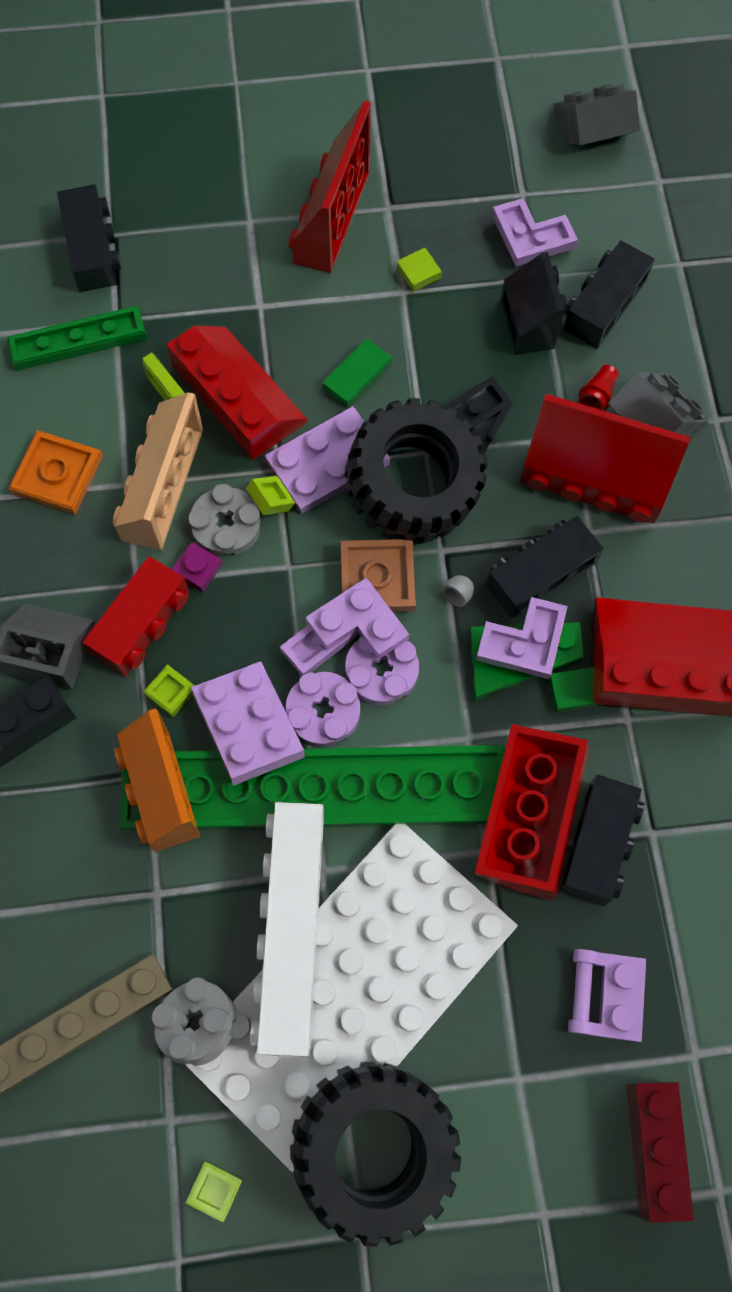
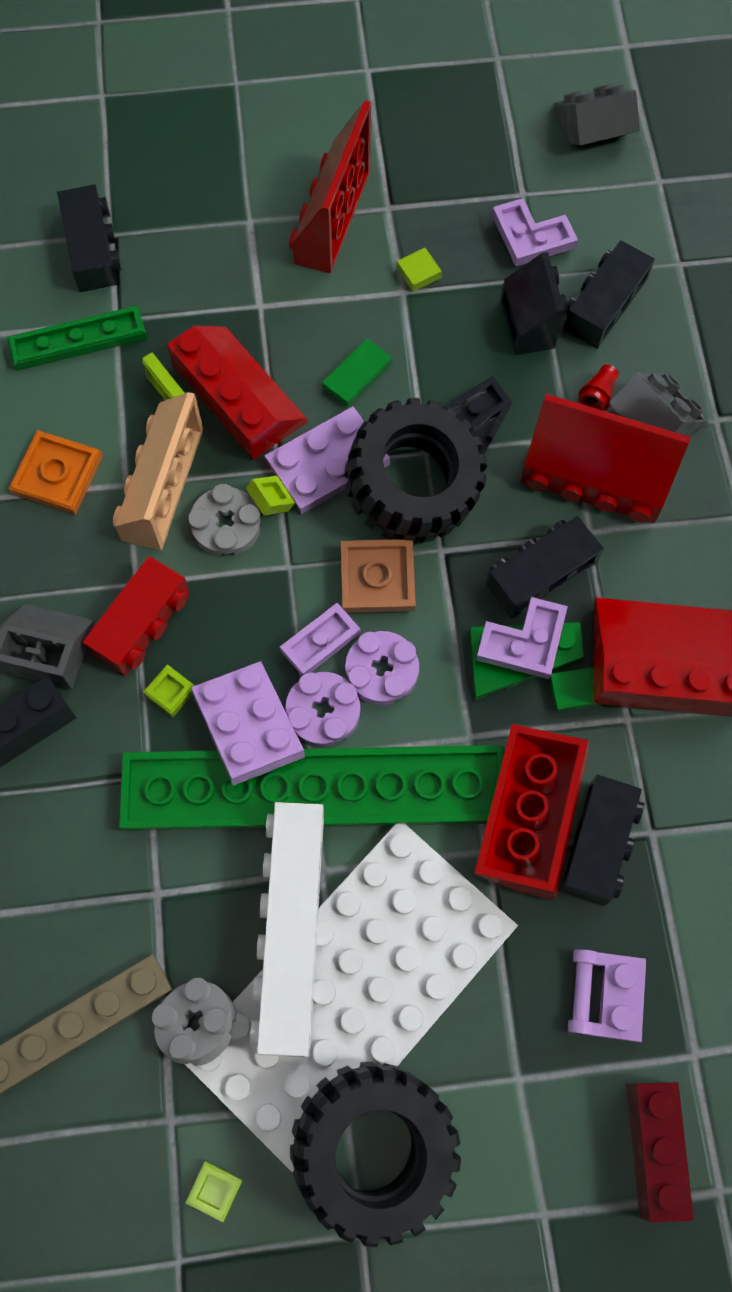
orange slope [114,708,200,852] -> none
magenta plate [172,542,223,593] -> none
lavender plate [306,578,410,659] -> none
light grey hinge [442,575,474,607] -> none

